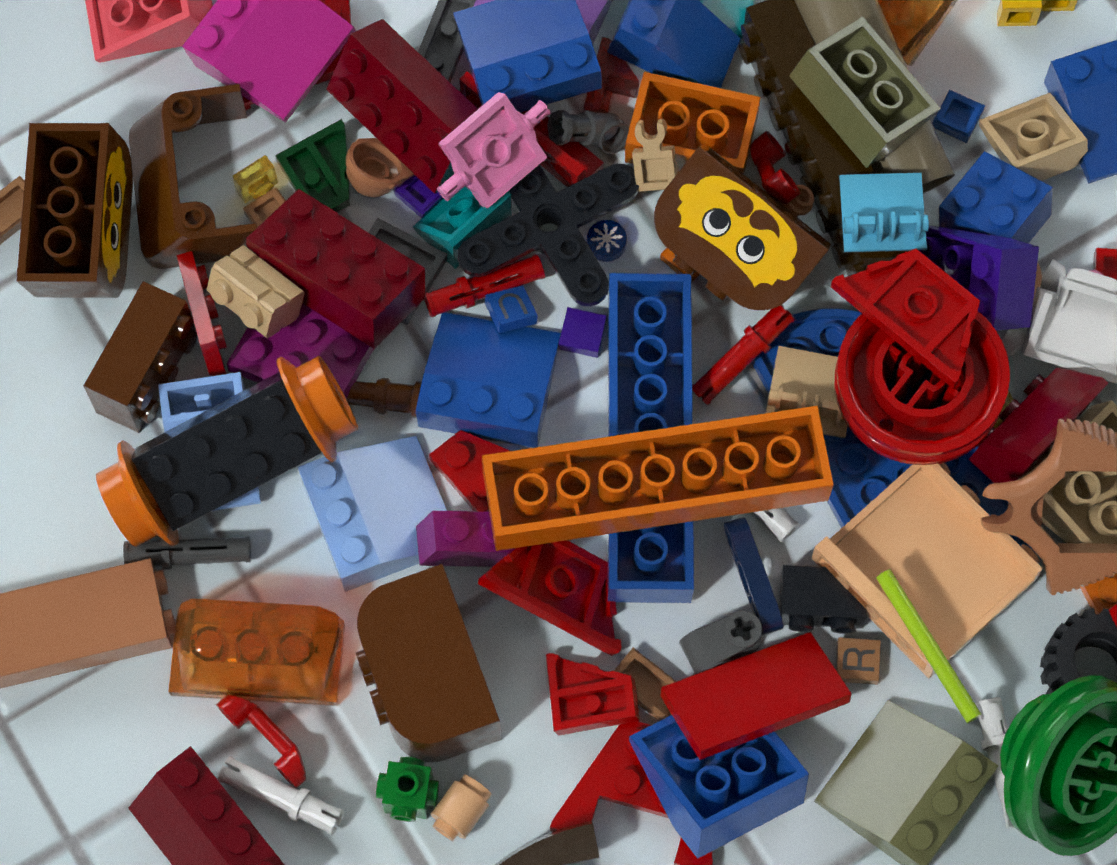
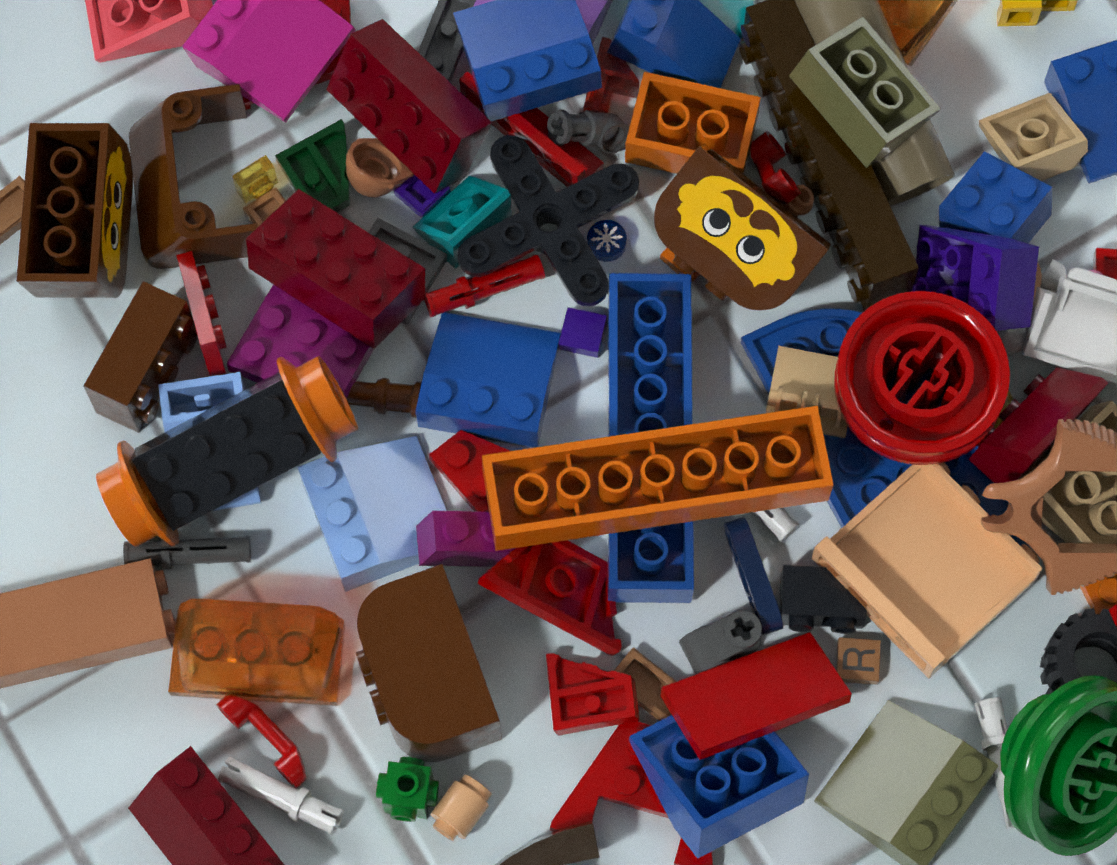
tan brick [206,245,305,339] -> none
bright pink plate [437,92,551,208] -> none
blue tile [485,285,538,334] -> none
tan plate [632,119,677,192] -> none
red pin [692,304,796,405] -> none
red wing [831,249,980,389] -> none
medium azure hinge [839,173,929,252] -> none
lime bar [876,569,982,723] -> none
blue tile [932,89,985,143] -> none

